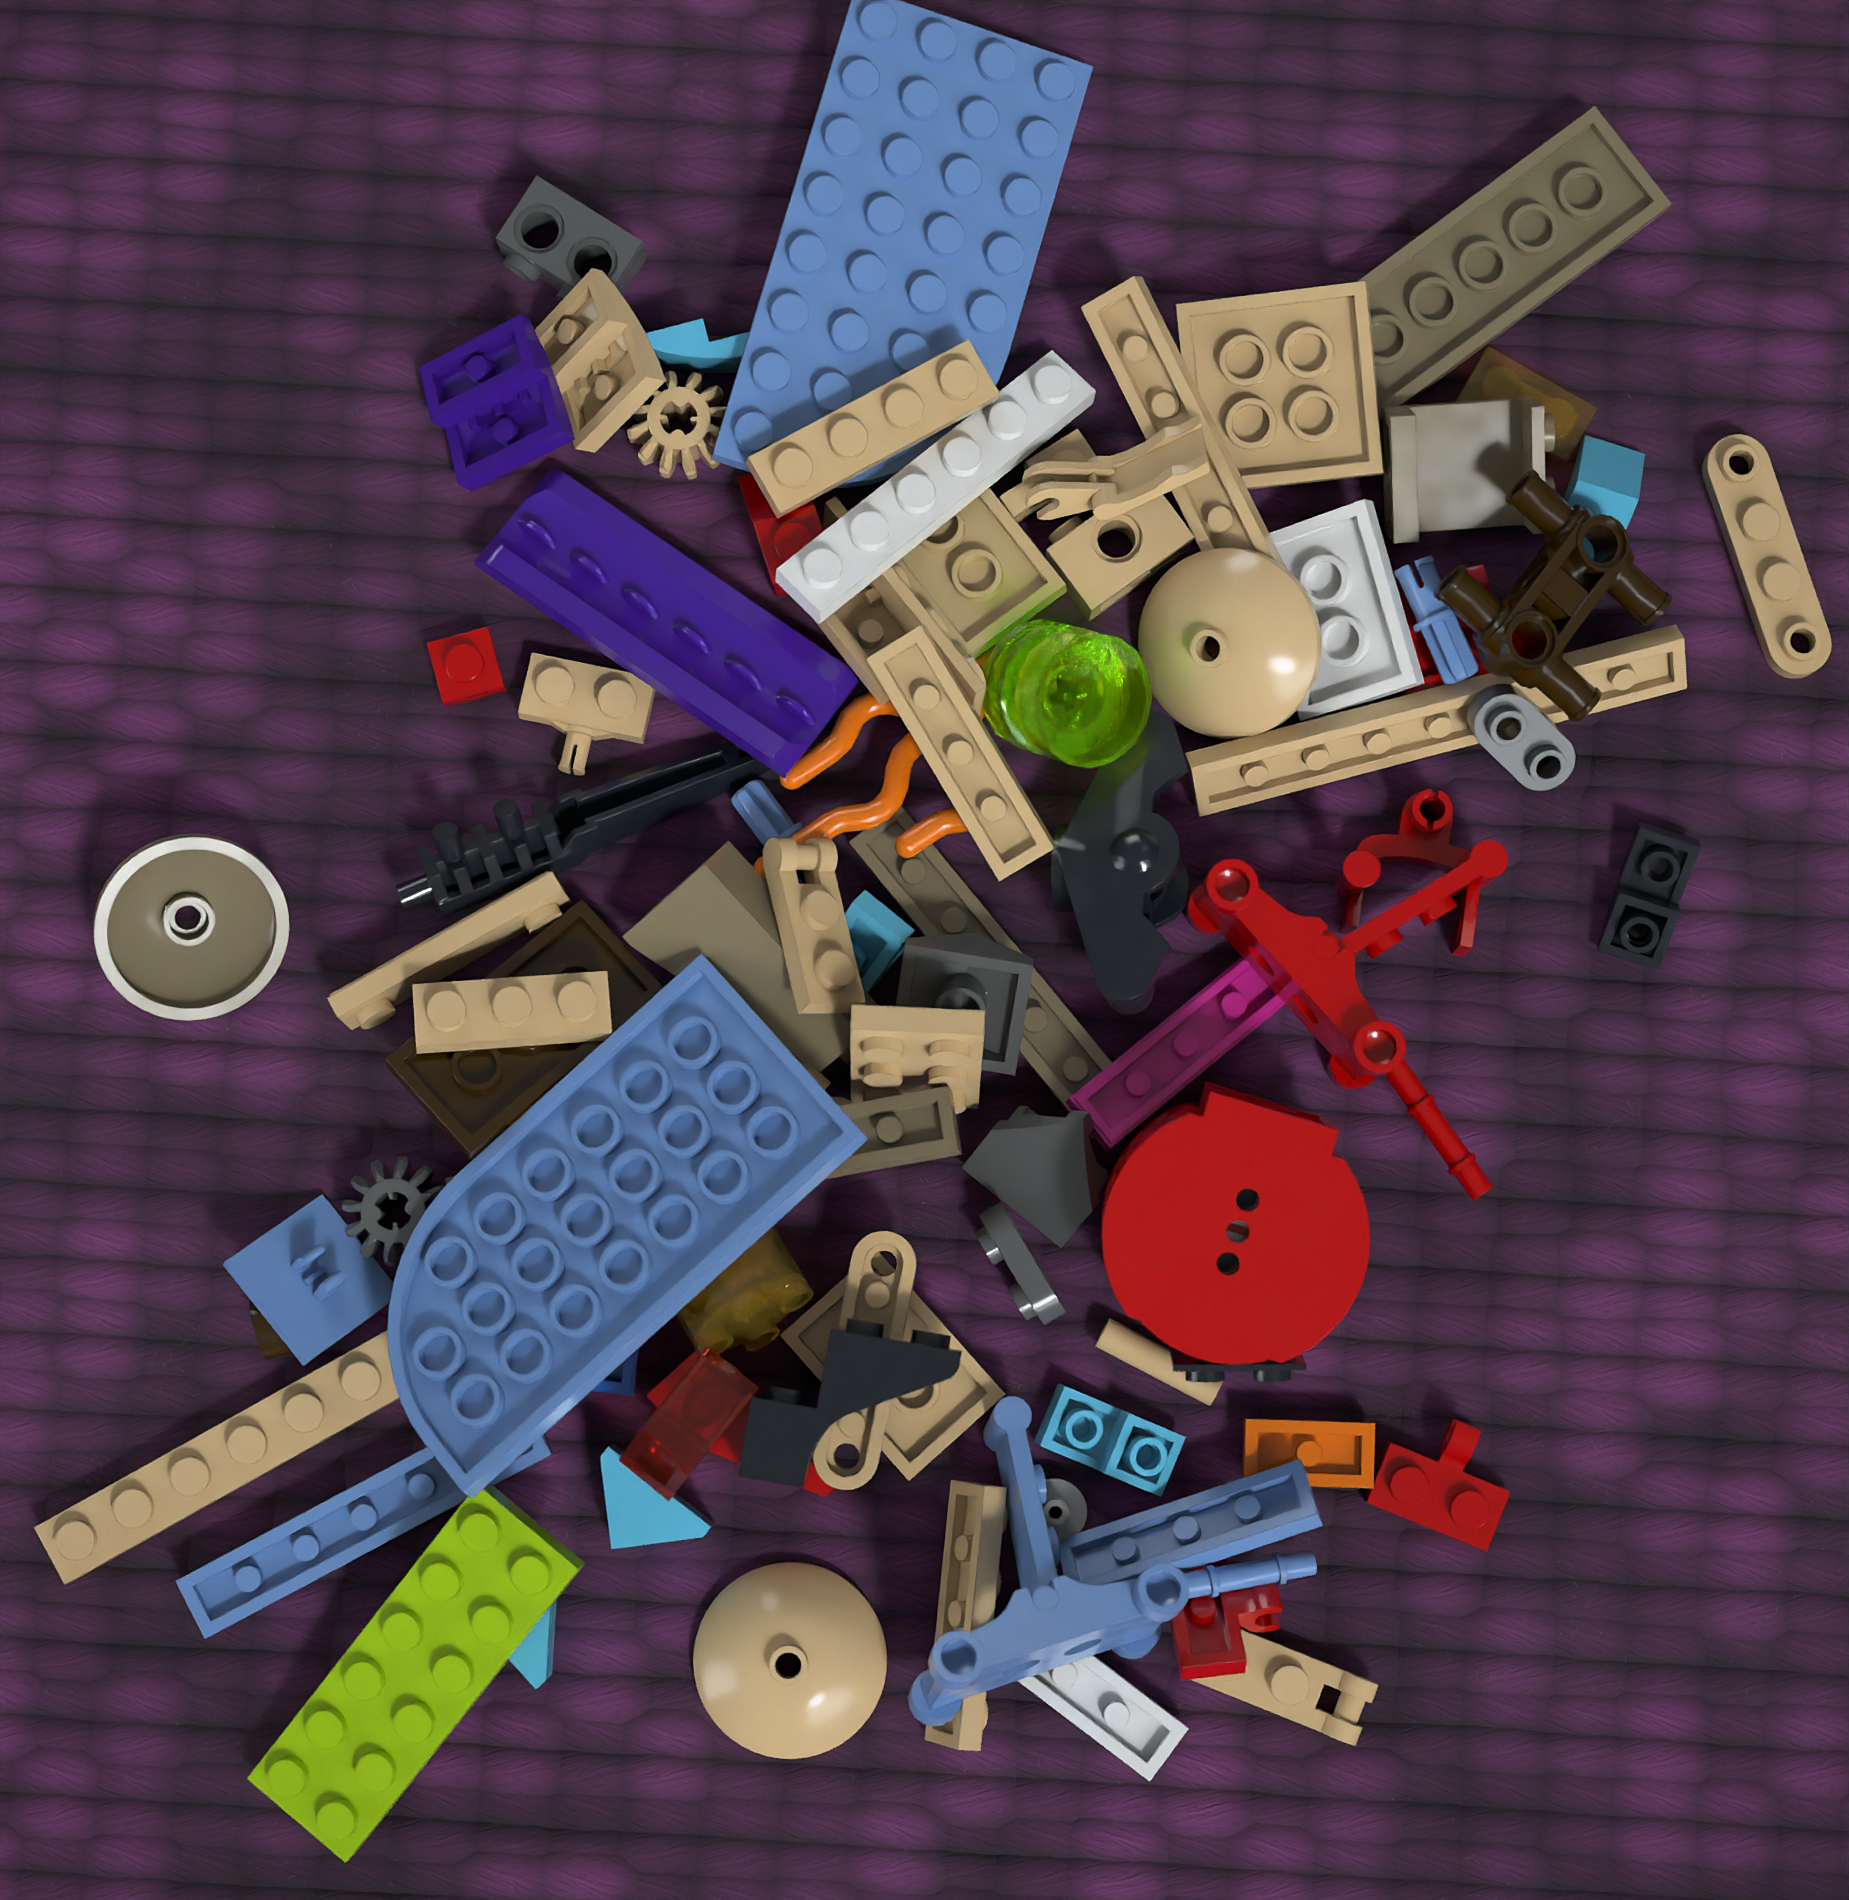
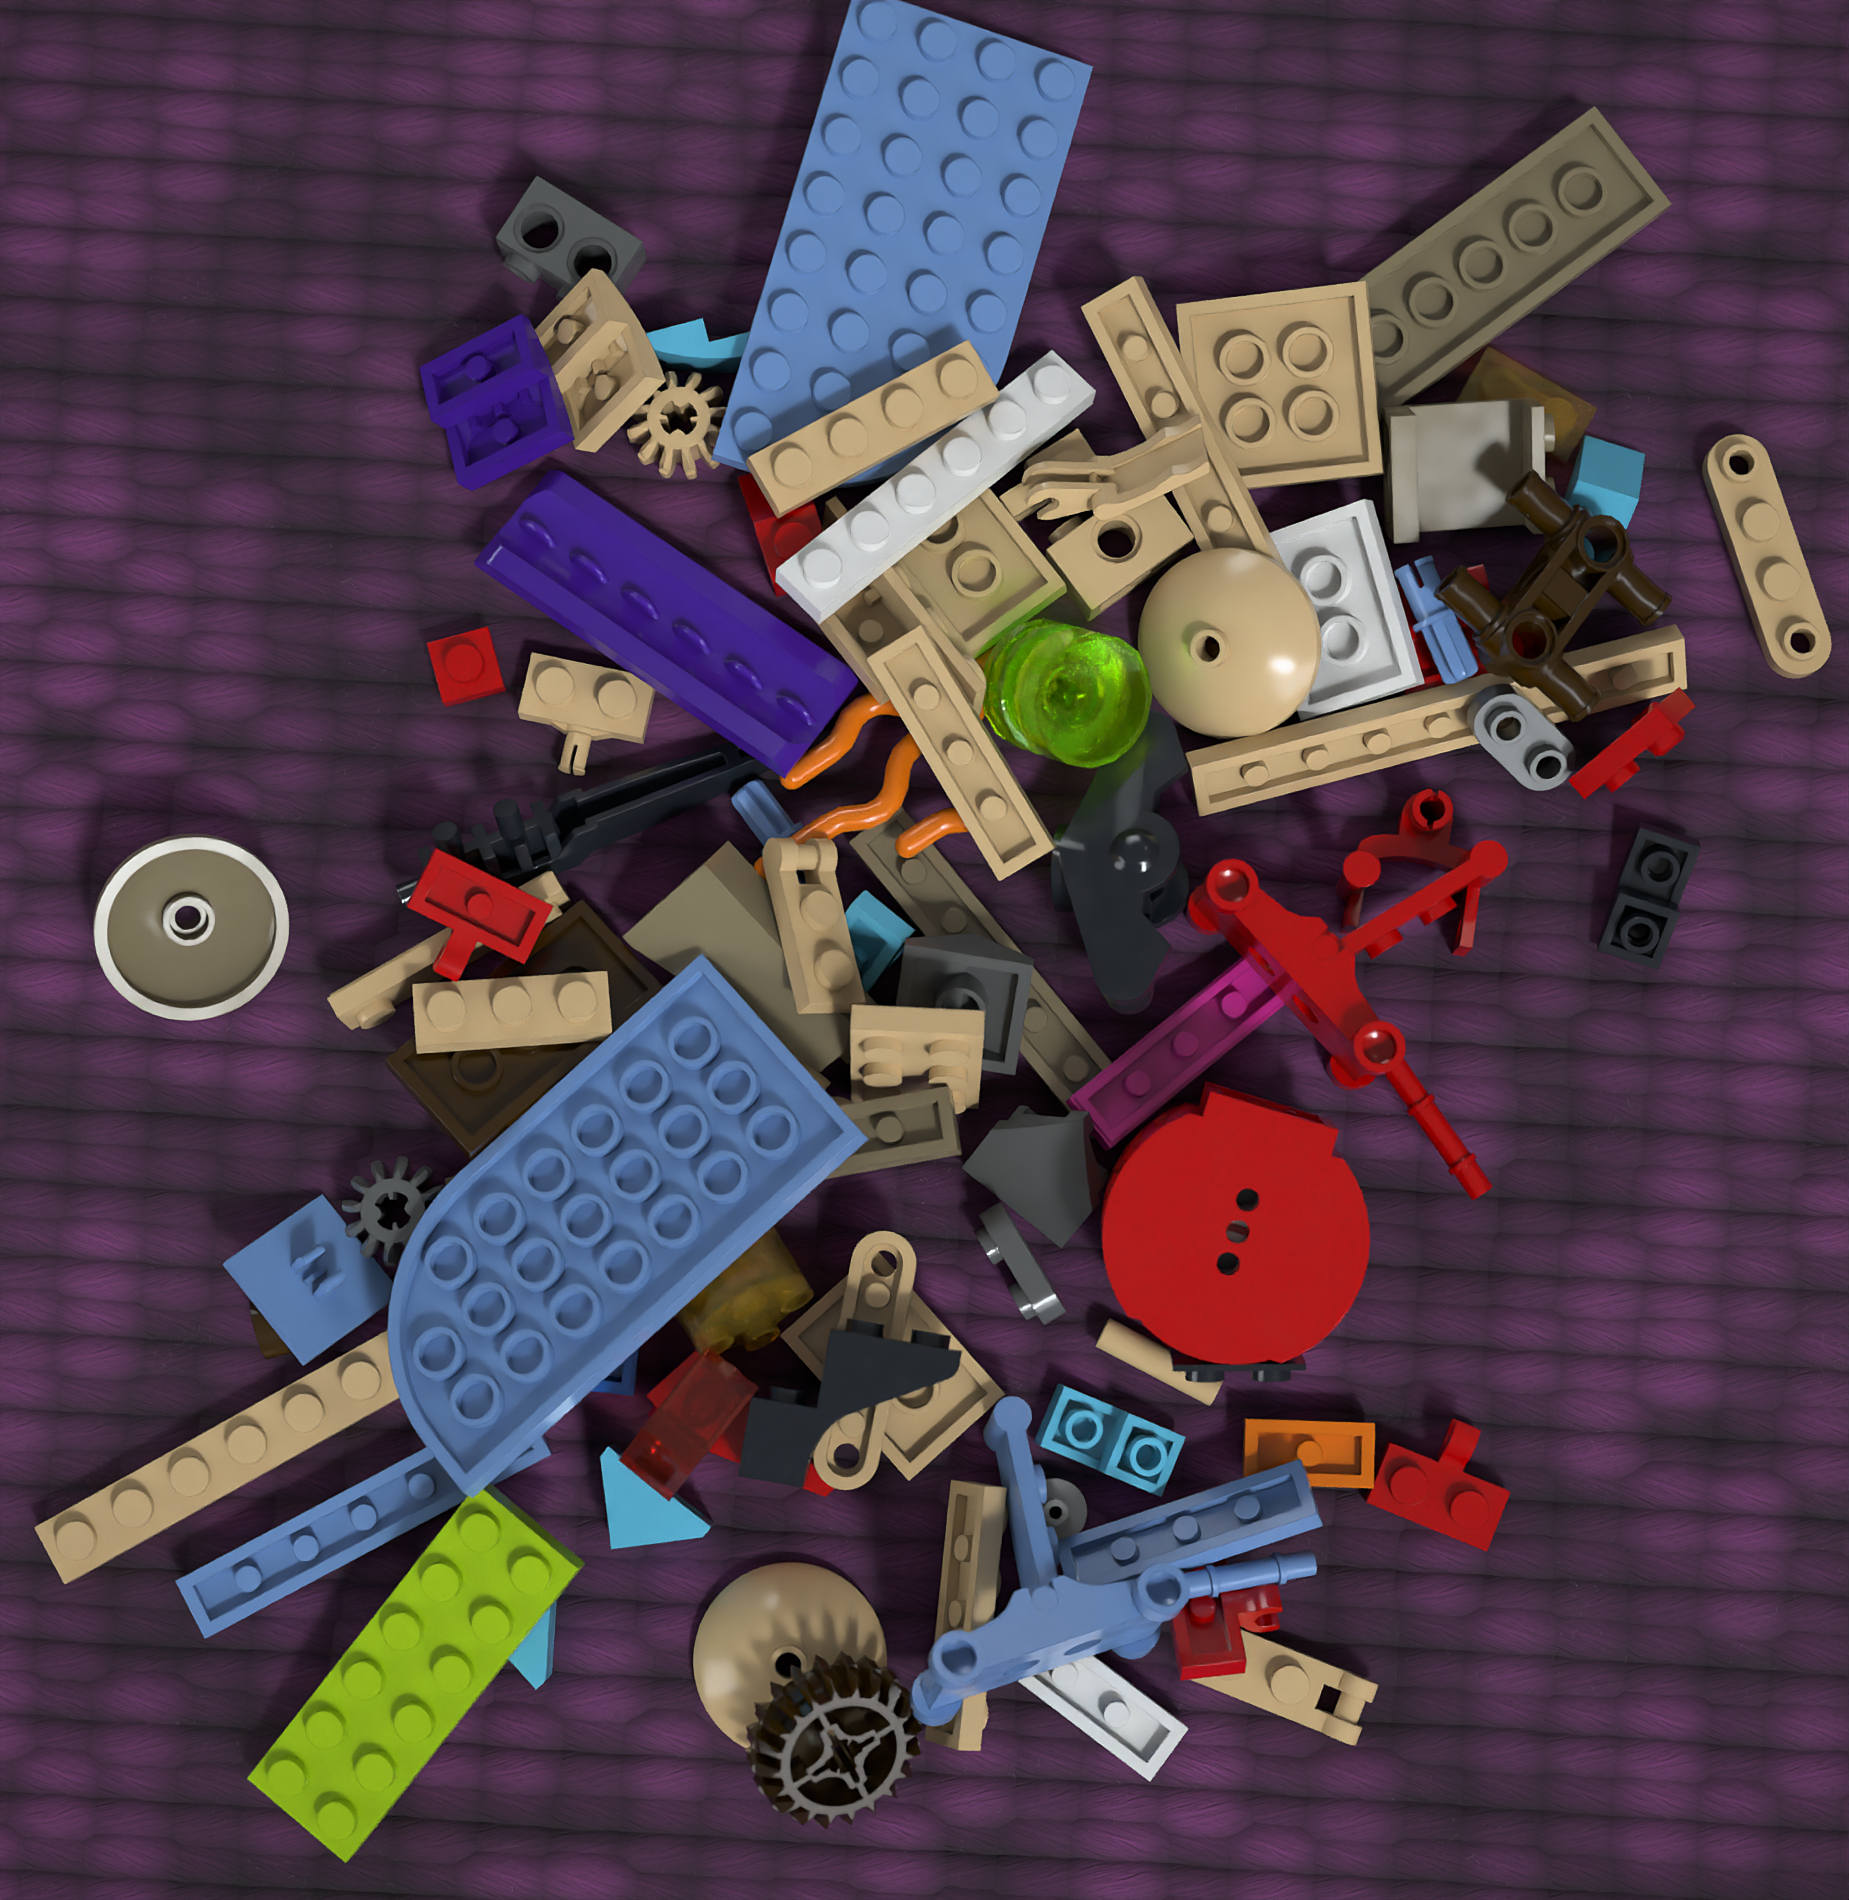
none -> red plate [406,847,553,982]
none -> dark brown gear [745,1651,922,1829]
none -> red plate [1568,687,1696,800]

